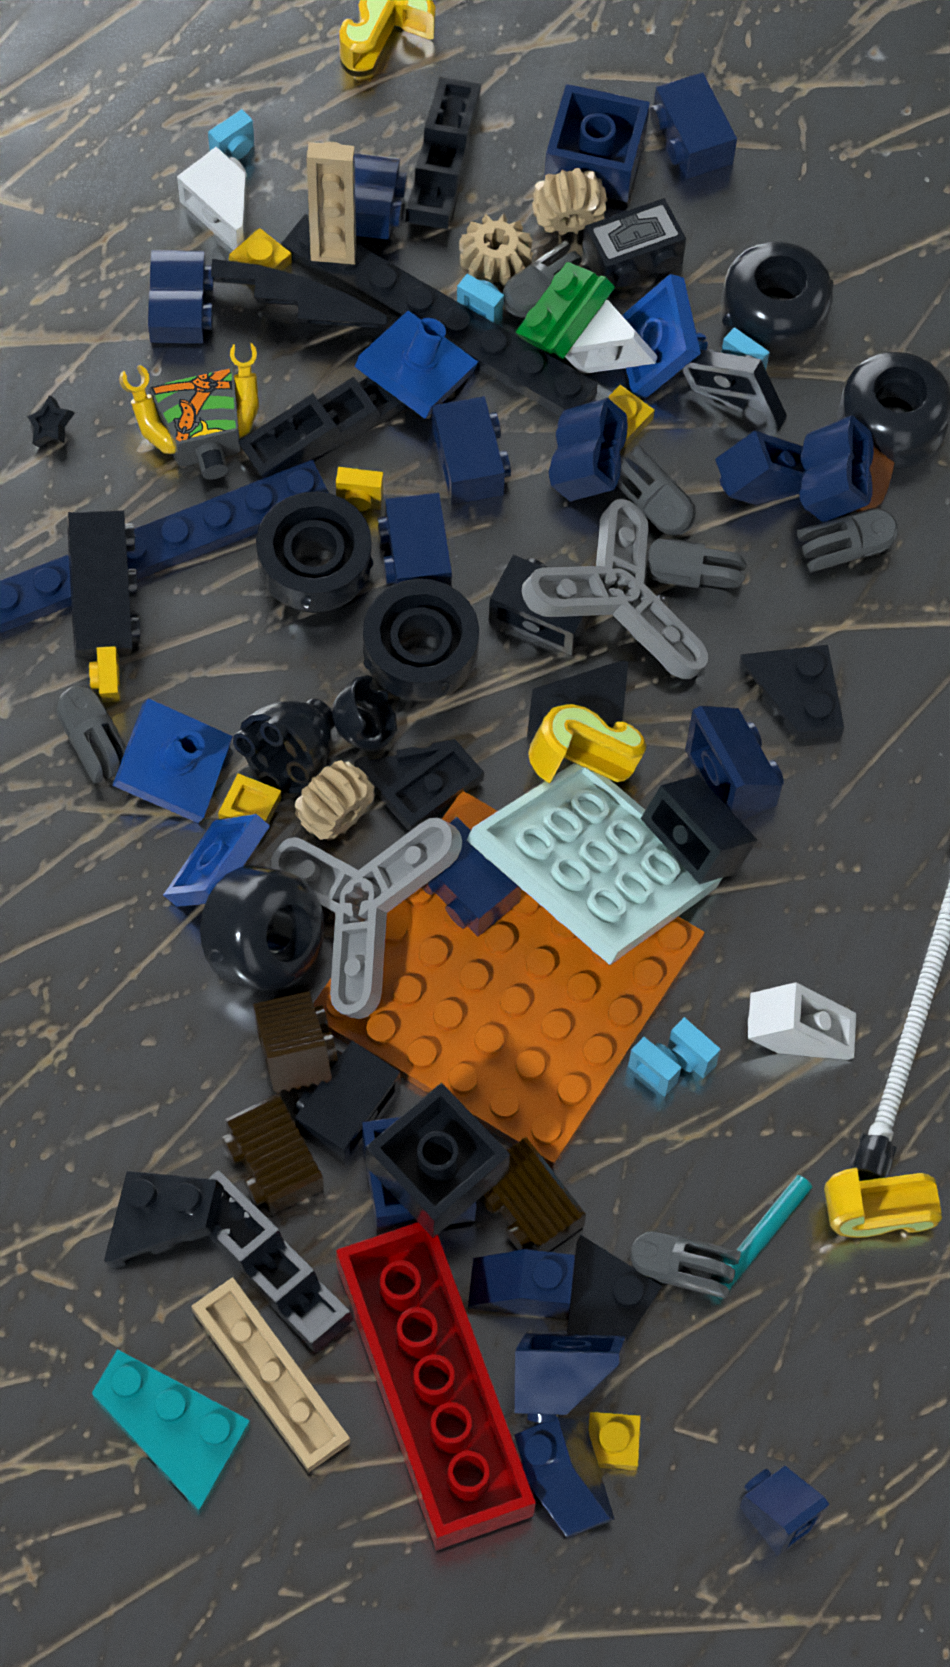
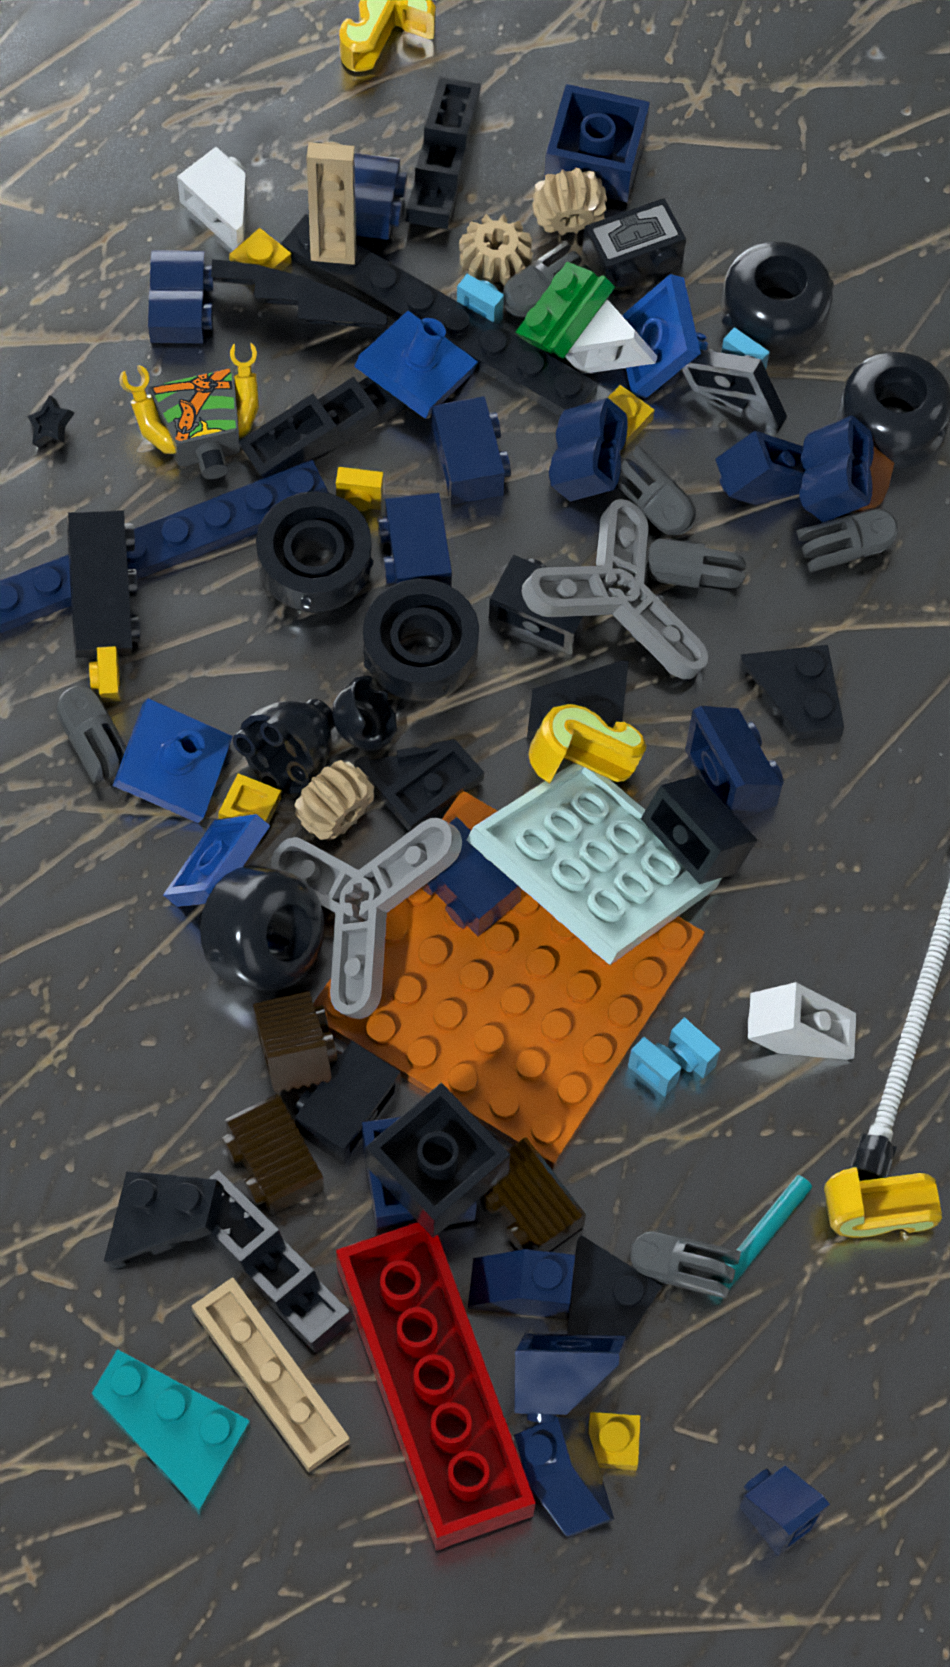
medium azure plate [208,109,254,160] -> none
dark blue brick [650,72,737,179] -> none

